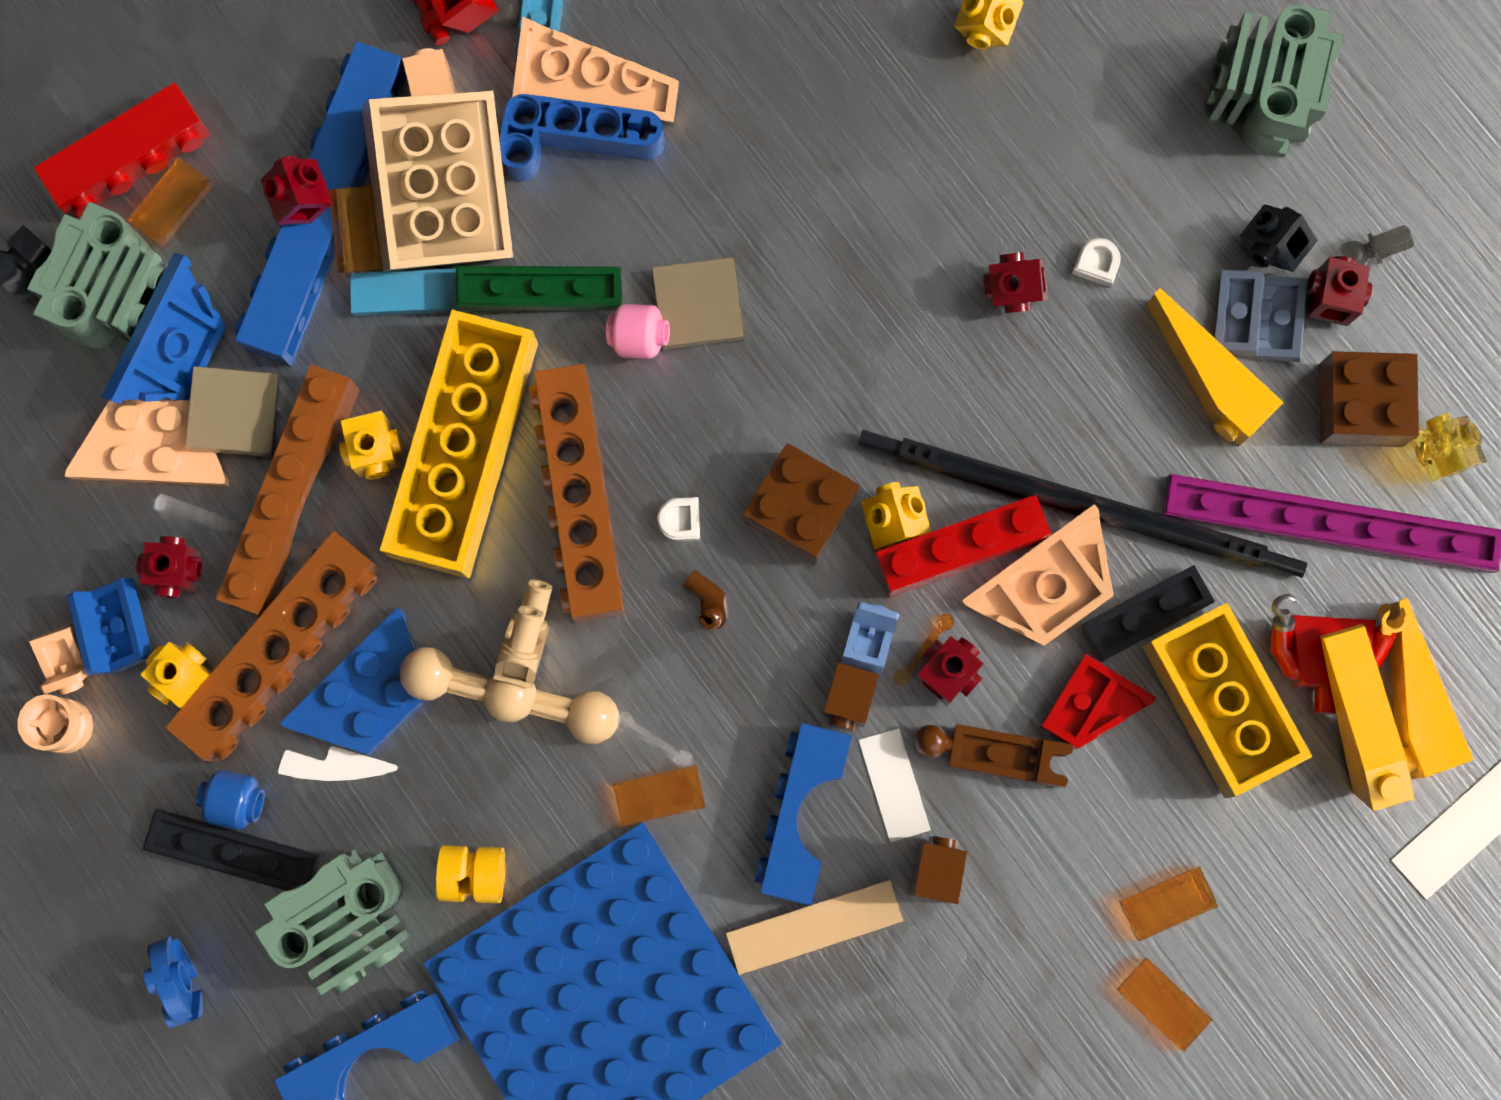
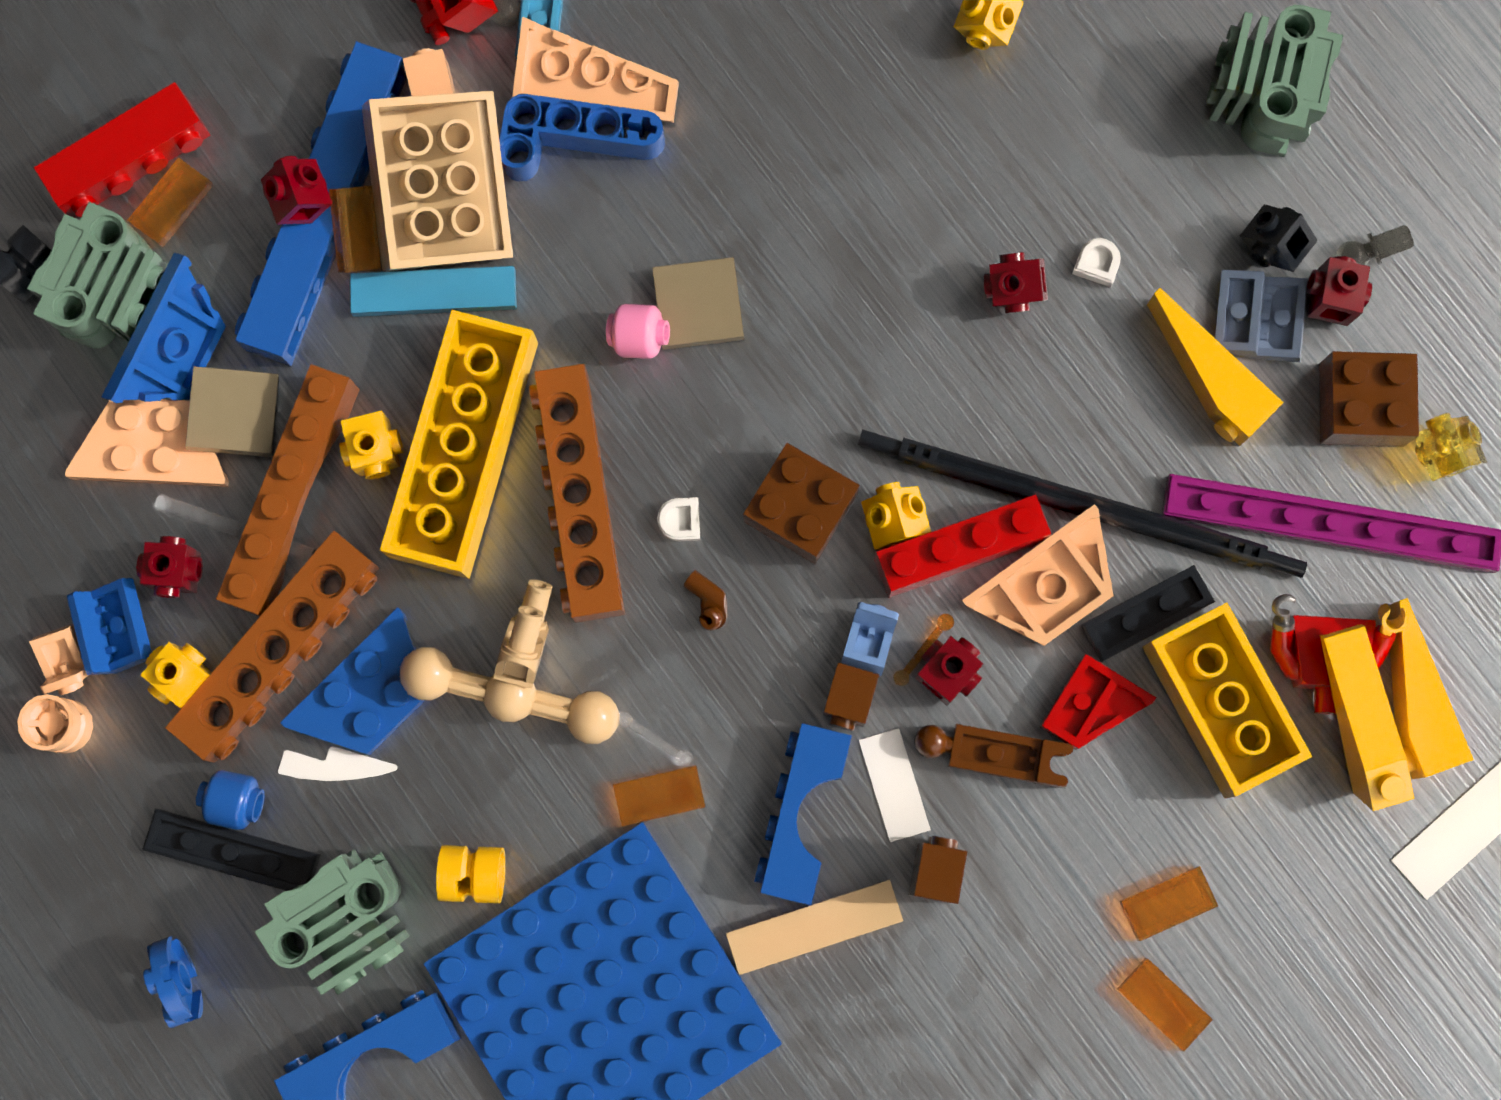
dark green tile [455,266,622,310] -> none

